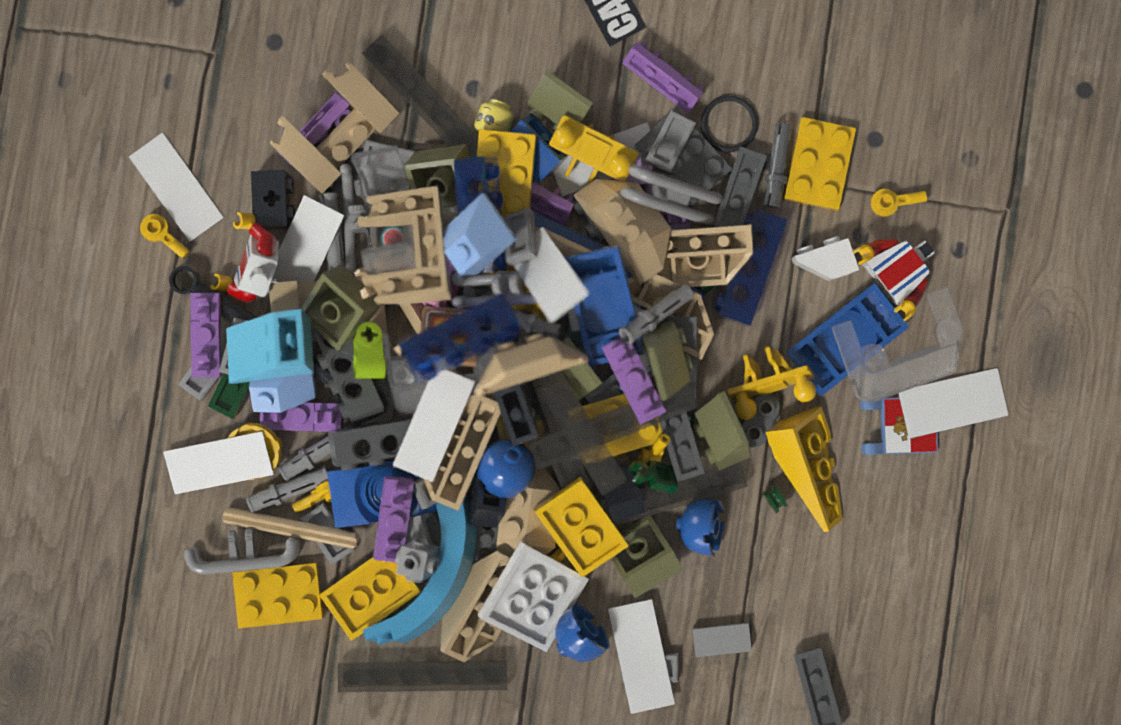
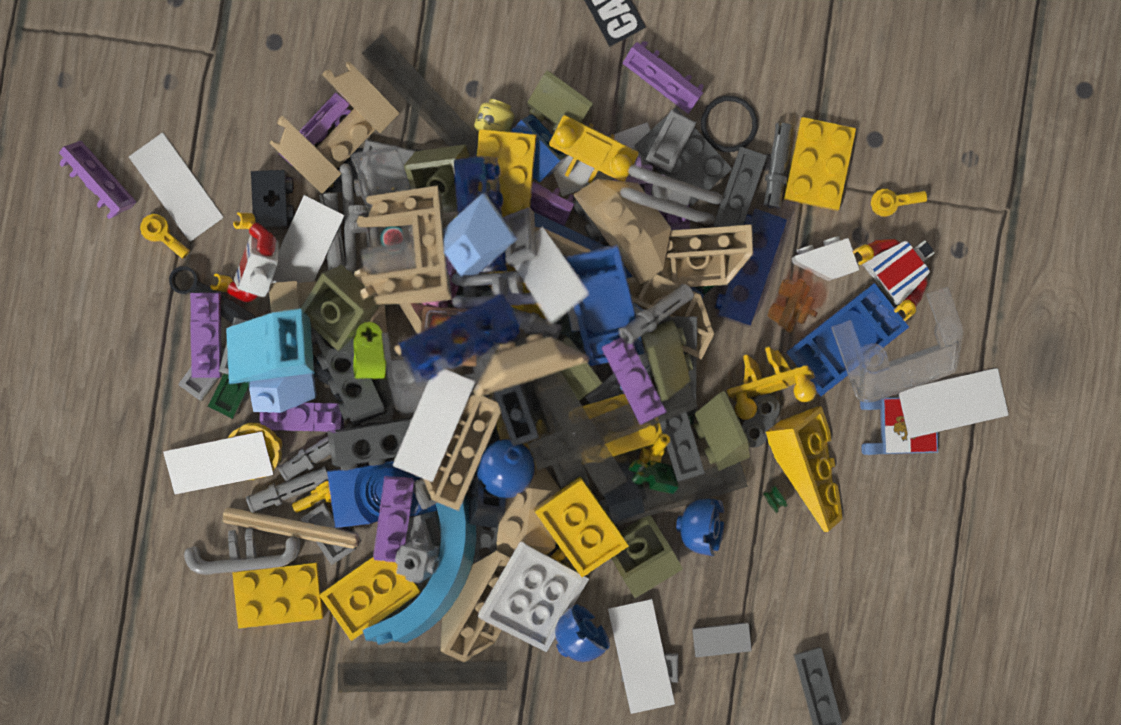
none -> medium lavender plate [59,141,136,219]
none -> clear orange hips [767,279,818,333]

